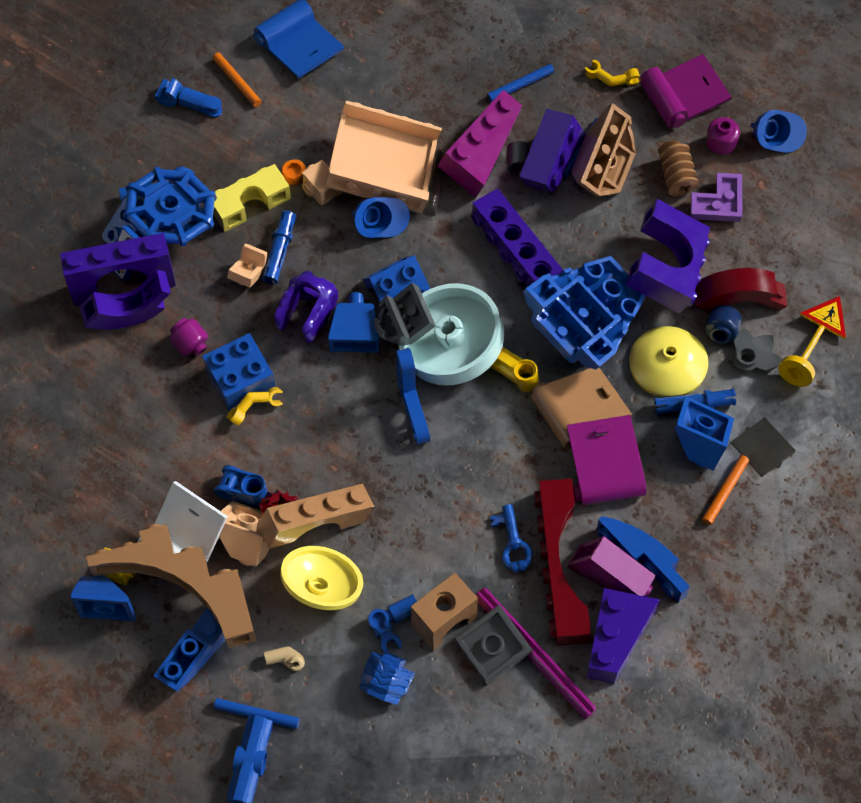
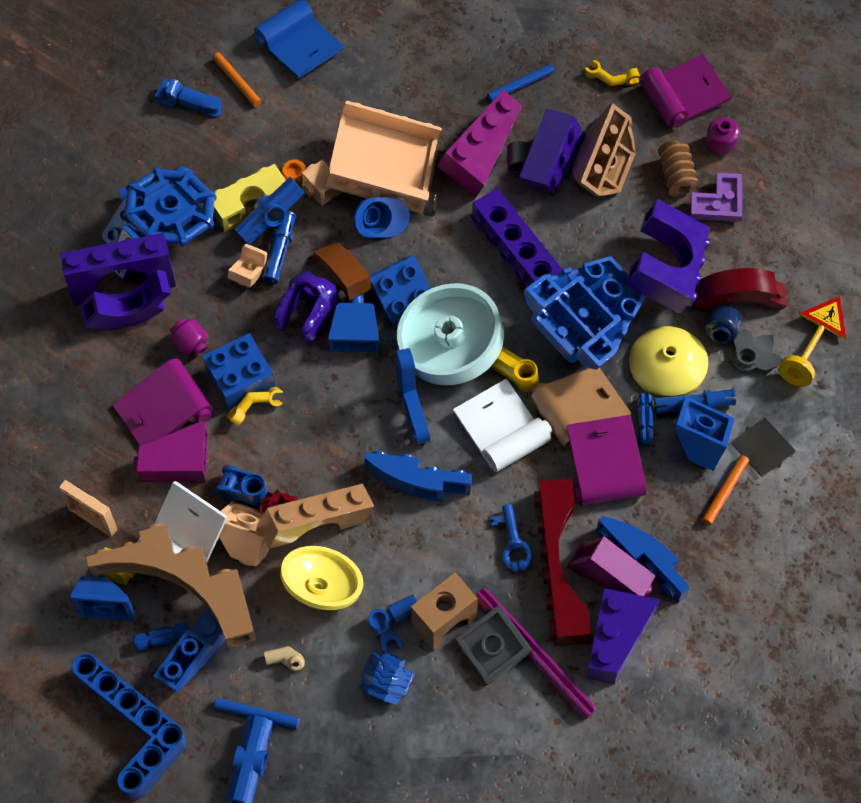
dark grey slope [374,283,436,345] -> none
blue piece [750,110,807,153] -> none
none -> light nougat plate [59,480,118,536]
none -> blue beam [72,653,187,800]
none -> magenta door [113,358,213,446]
none -> magenta slope [133,422,208,482]
none -> blue axle [134,622,189,651]
none -> blue piece [235,177,305,245]
none -> dark orange slope [313,241,372,300]
none -> blue slope [364,451,472,502]
none -> white door [453,379,553,472]
none -> blue axle [637,393,653,444]

